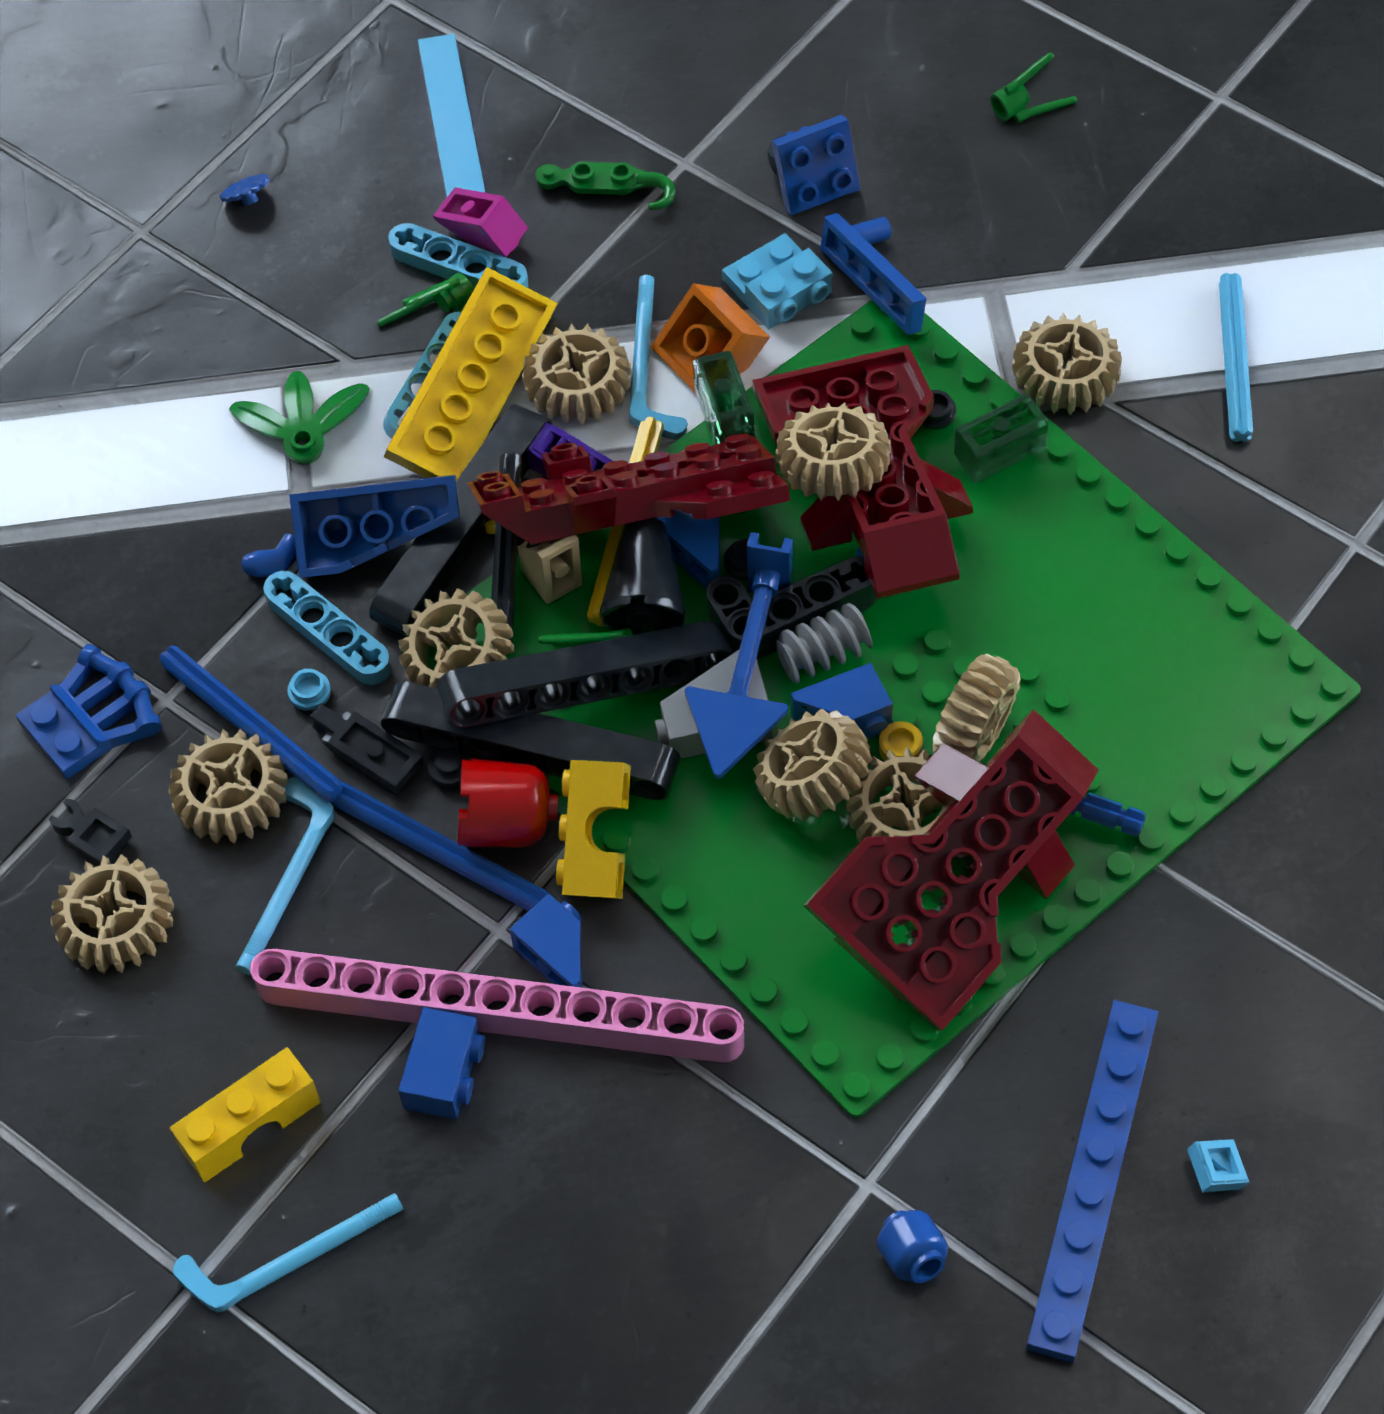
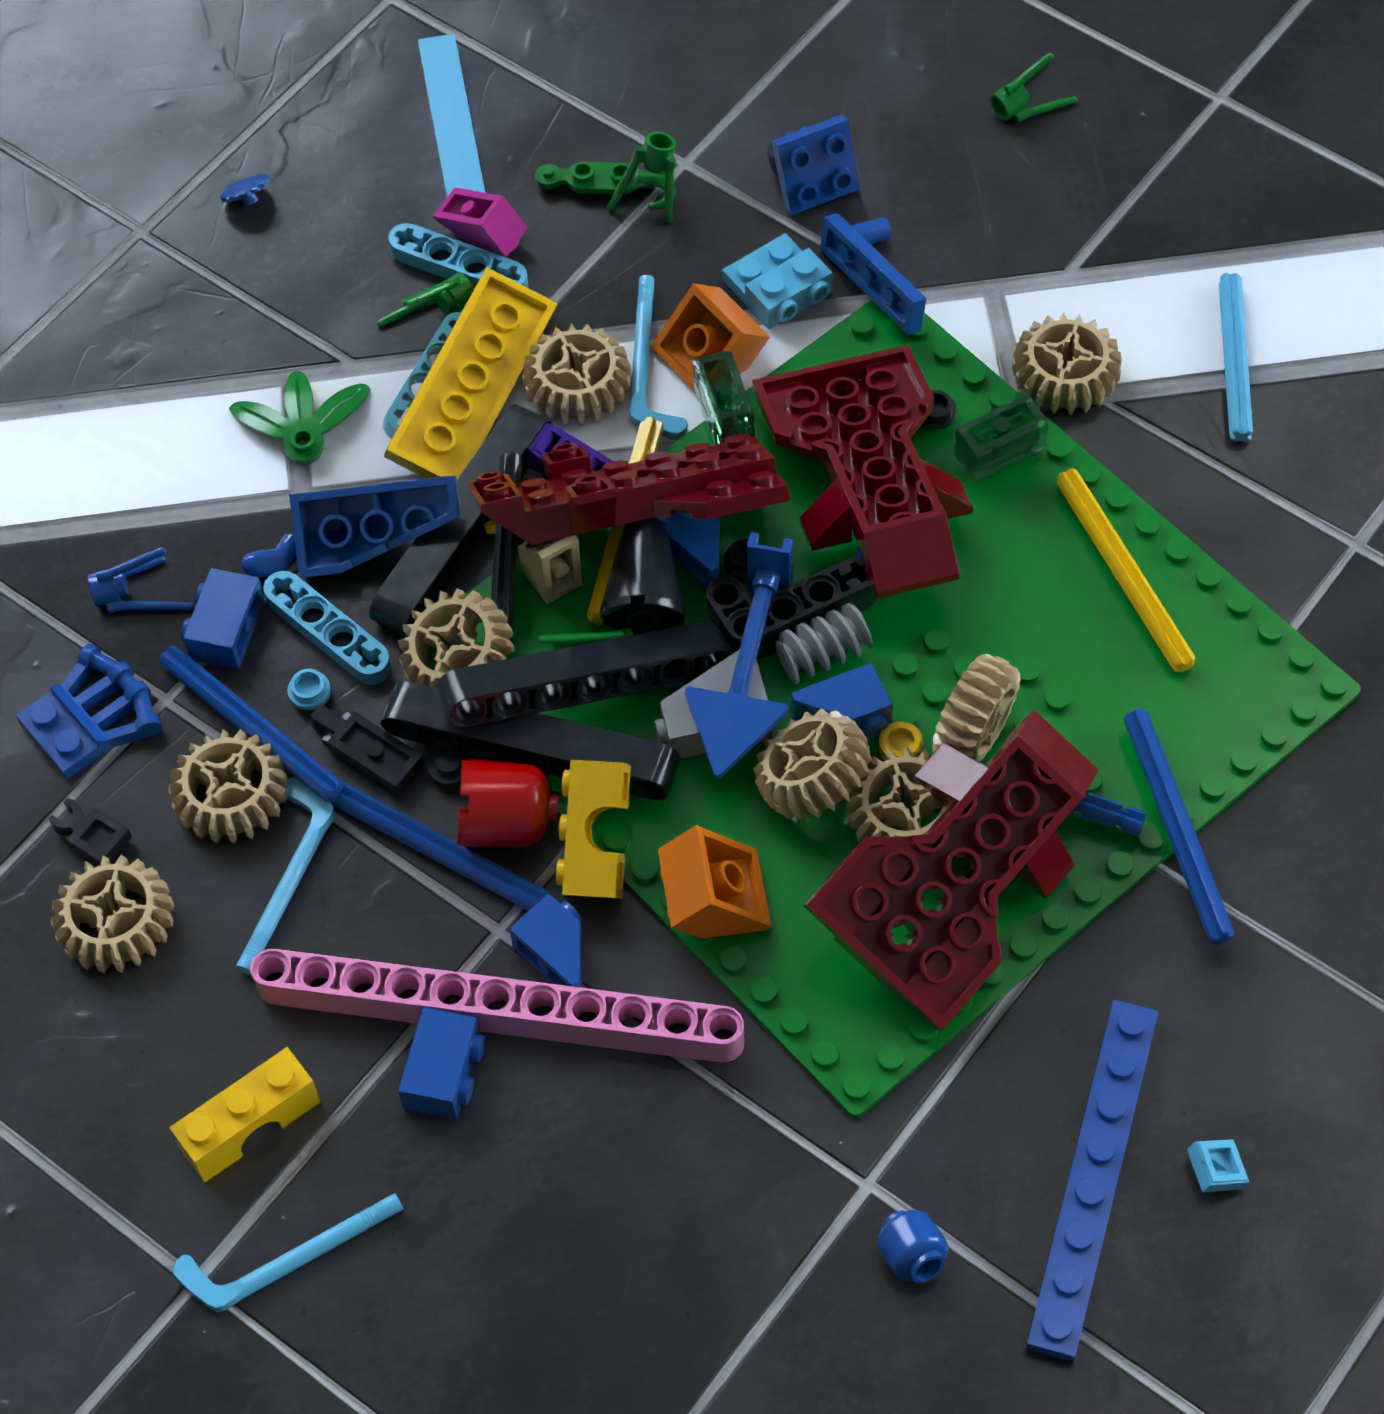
tan gear [776,403,891,502] -> none
none -> blue plant [88,547,195,614]
none -> blue brick [181,568,265,670]
none -> green plant [607,131,676,223]
none -> orange slope [658,825,772,939]
none -> yellow axle [1057,468,1195,673]
none -> blue axle [1124,708,1234,945]

